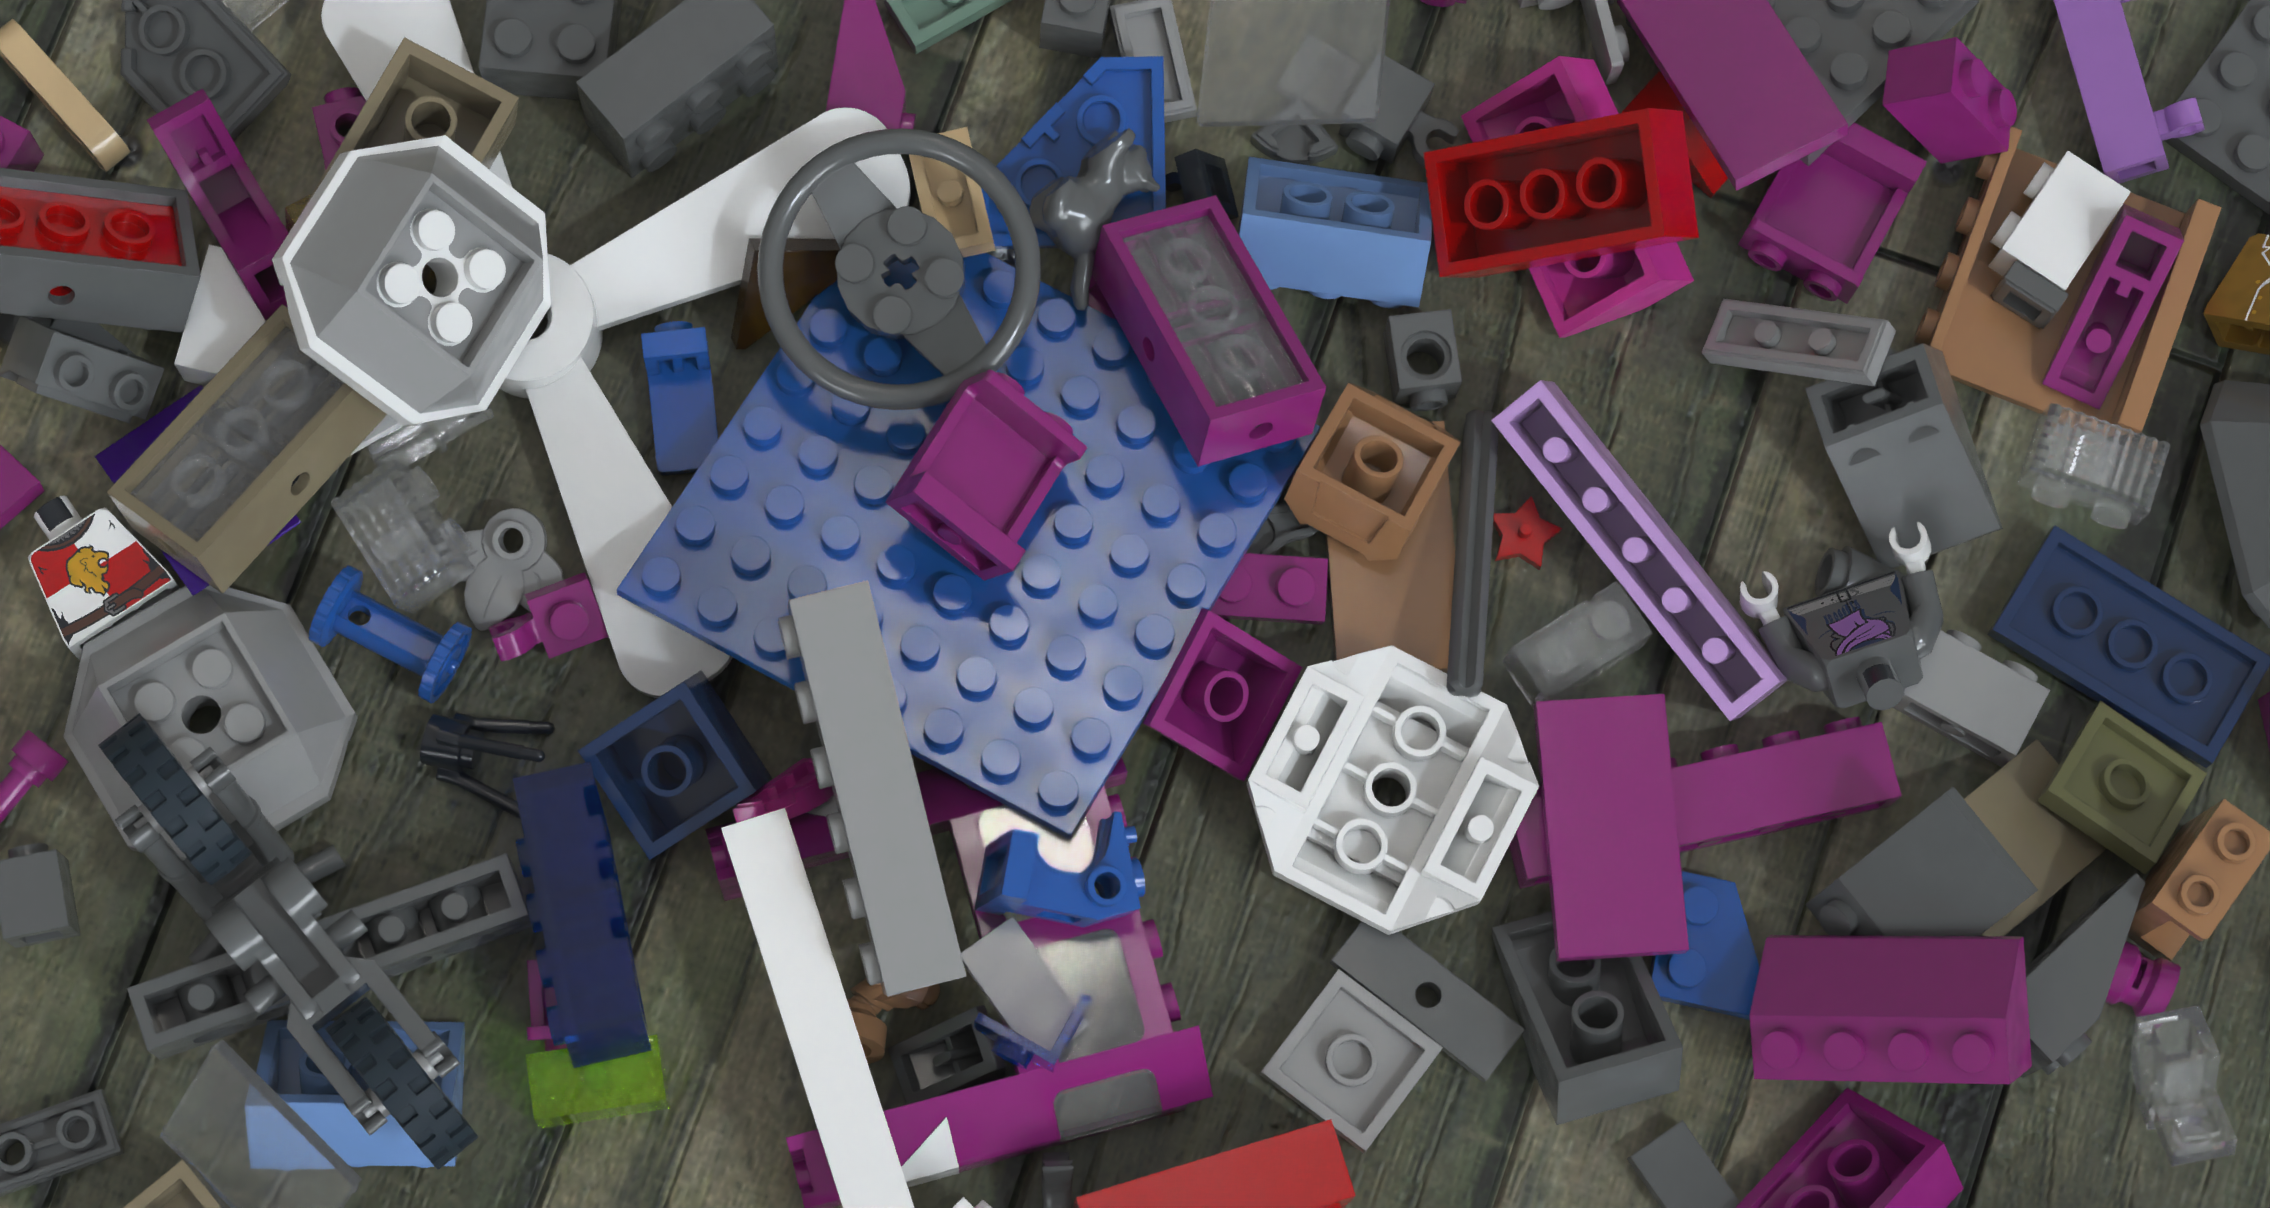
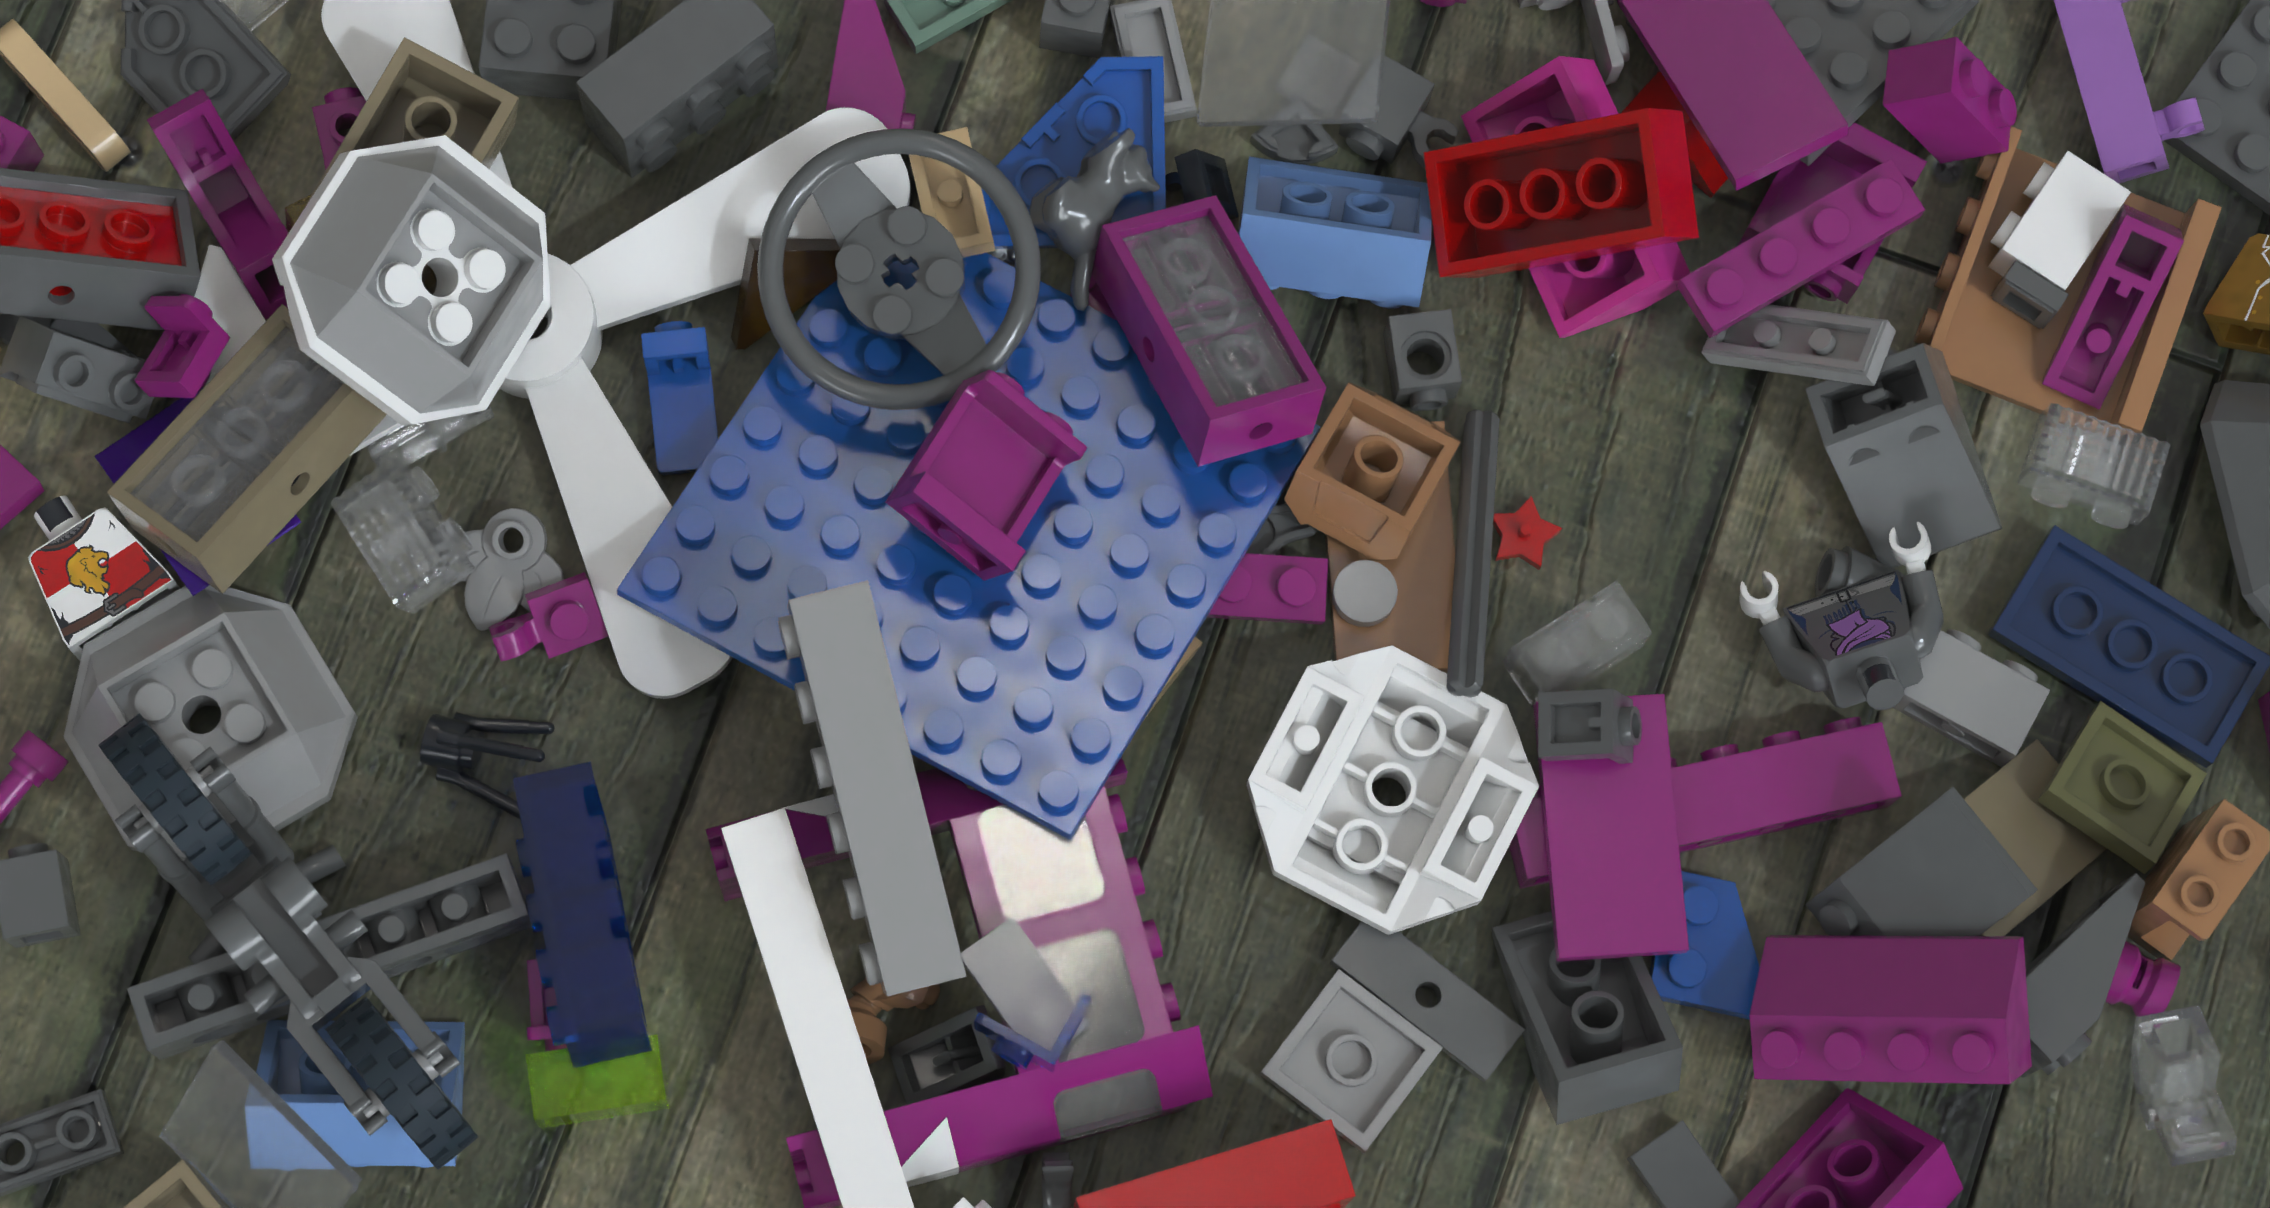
blue hose [309,565,472,704] -> none
dark blue brick [578,670,772,860] -> none
dark pink tile [732,758,834,823] -> none
blue tile [974,811,1145,927] -> none
magenta slope [1143,608,1303,782] -> none
lavender brick [1491,380,1787,721] -> none
none -> magenta bracket [134,294,231,398]
none -> light grey tile [1332,560,1398,627]
none -> dark grey bracket [1538,689,1642,764]
none -> magenta plate [1677,158,1926,338]

